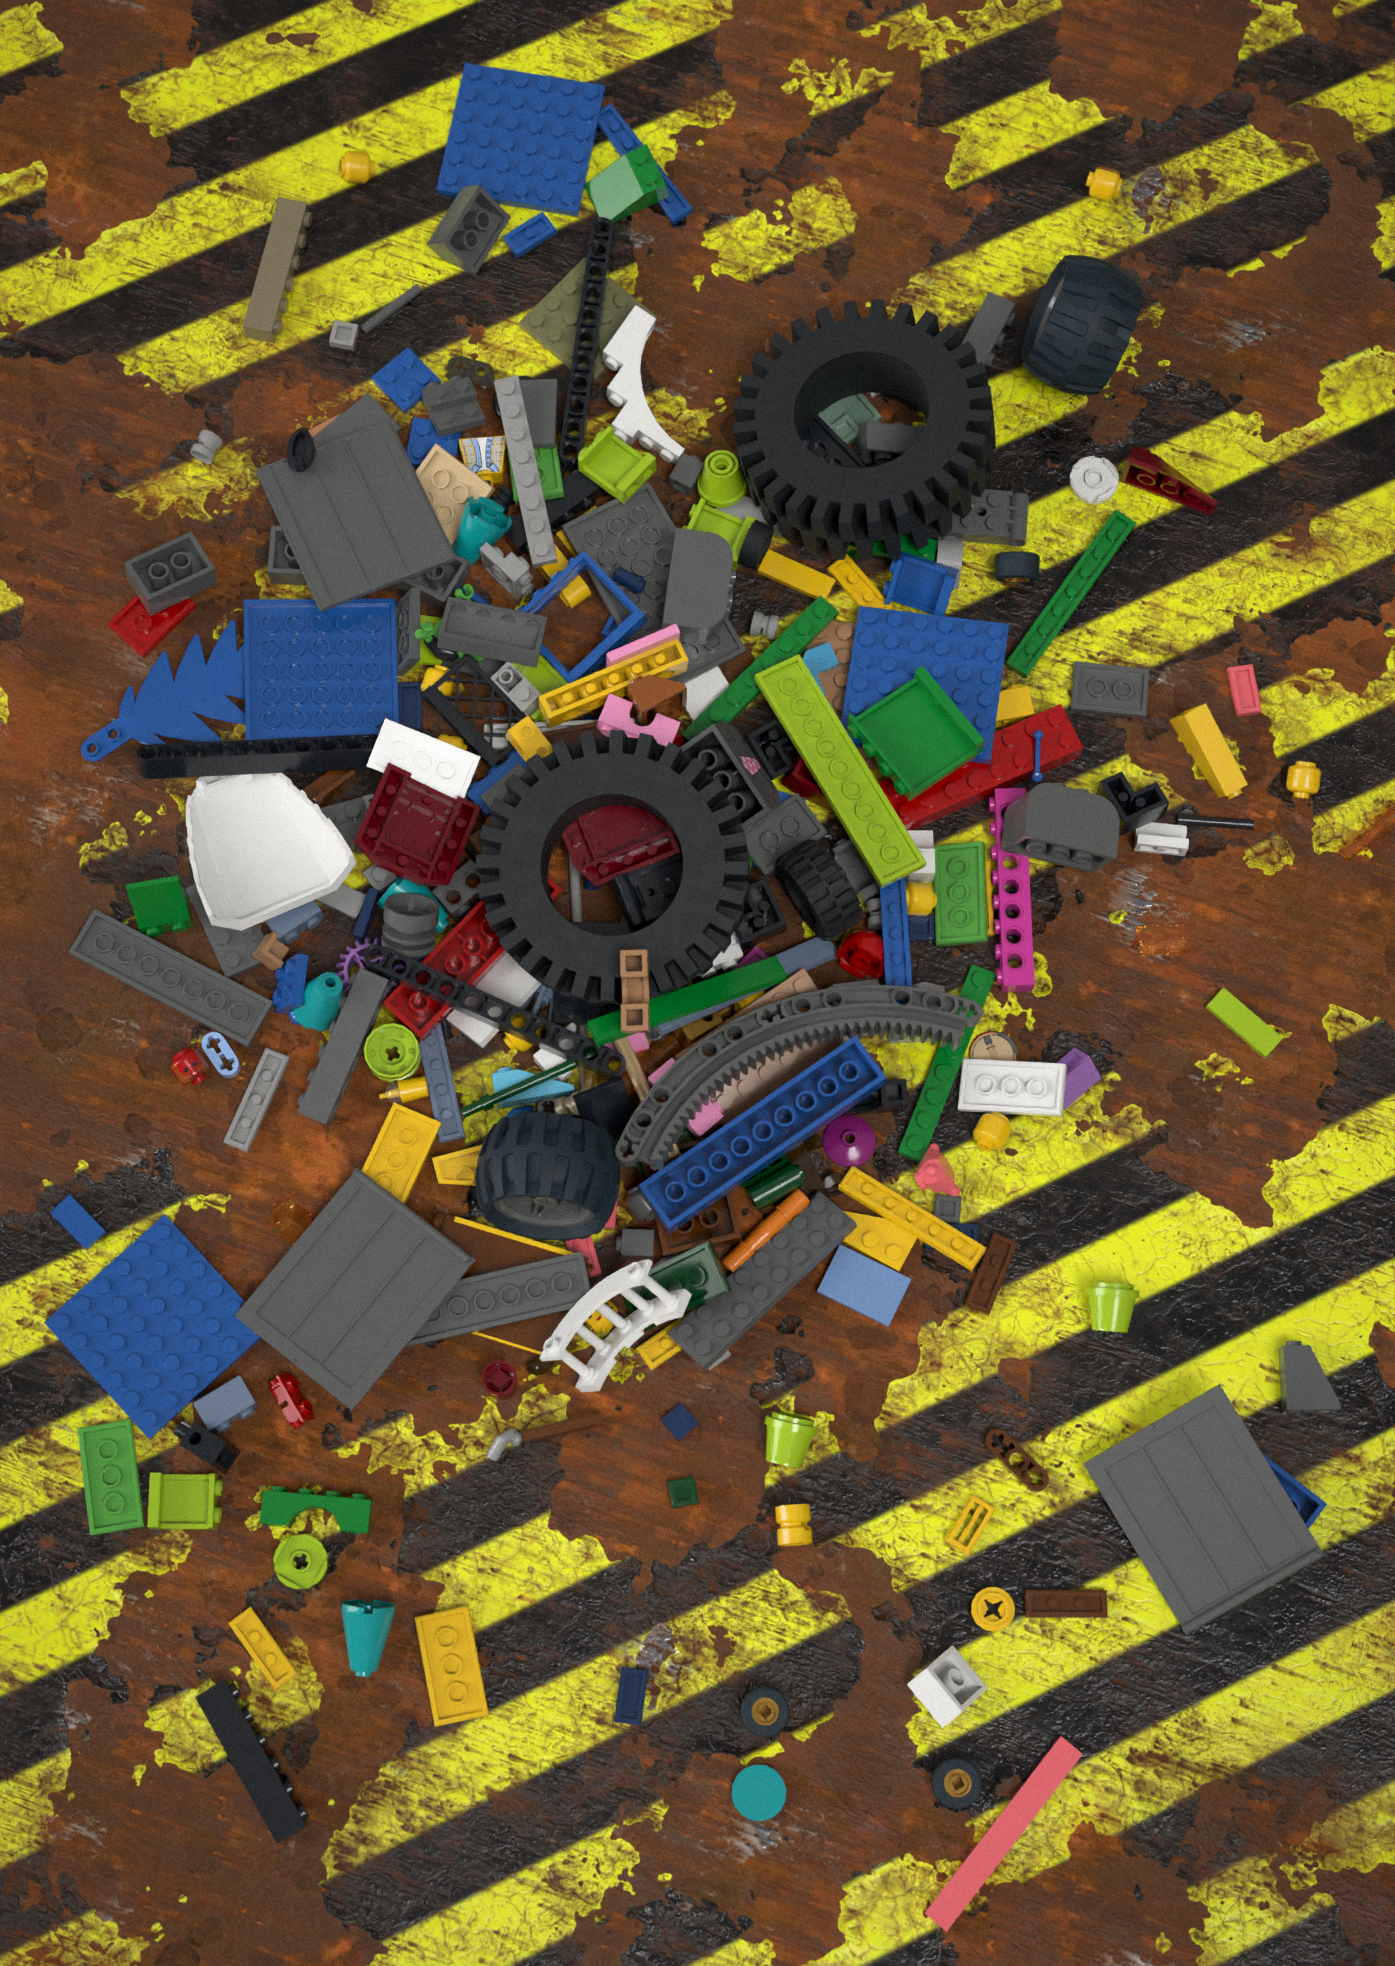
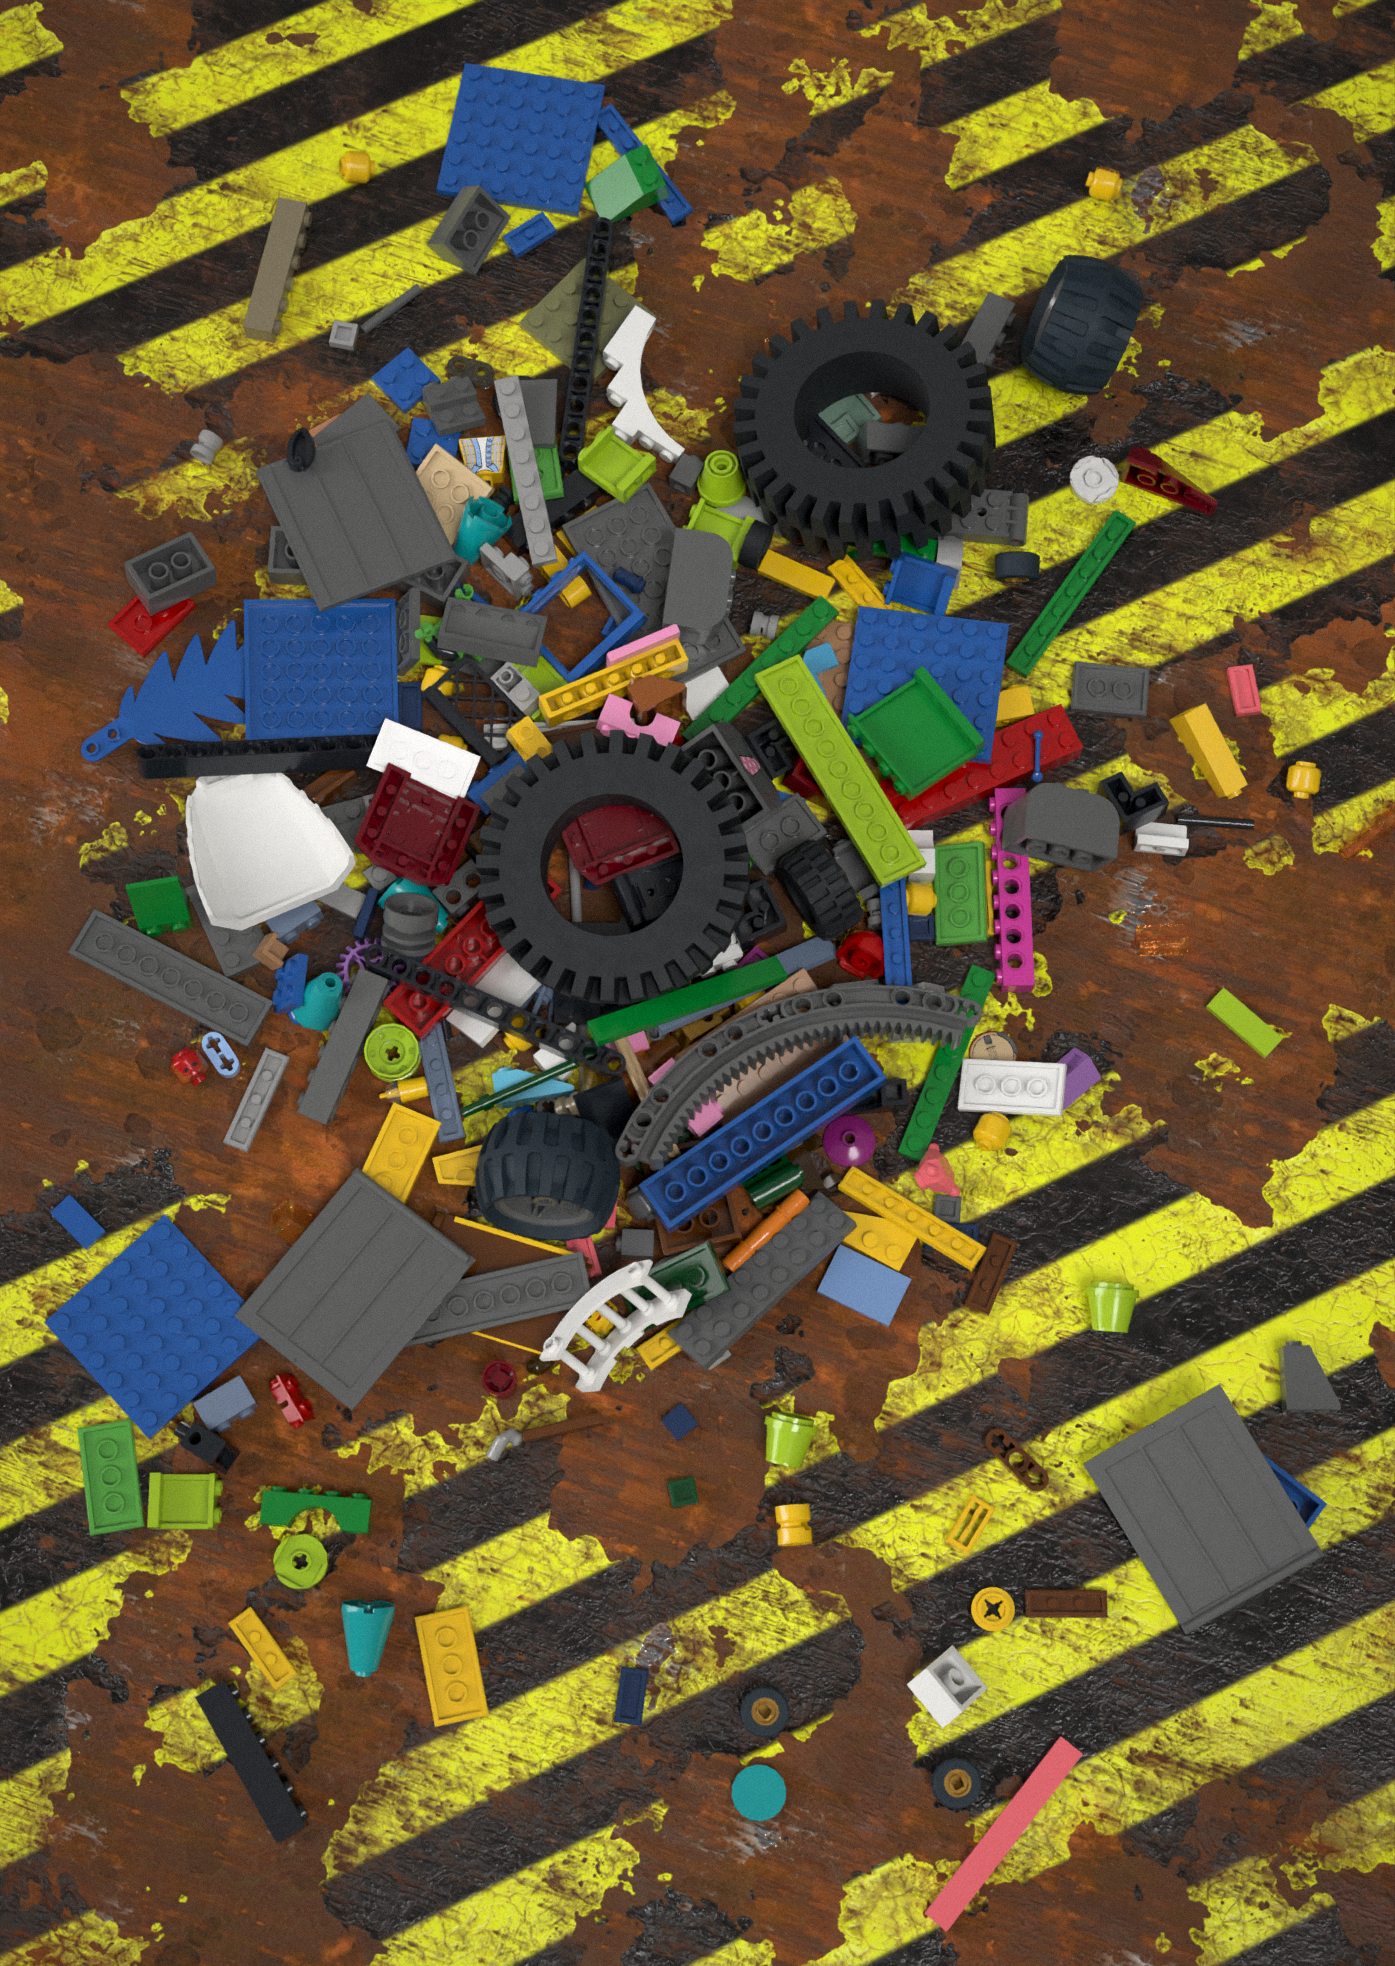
medium nougat arch [620,950,650,1033] -> none

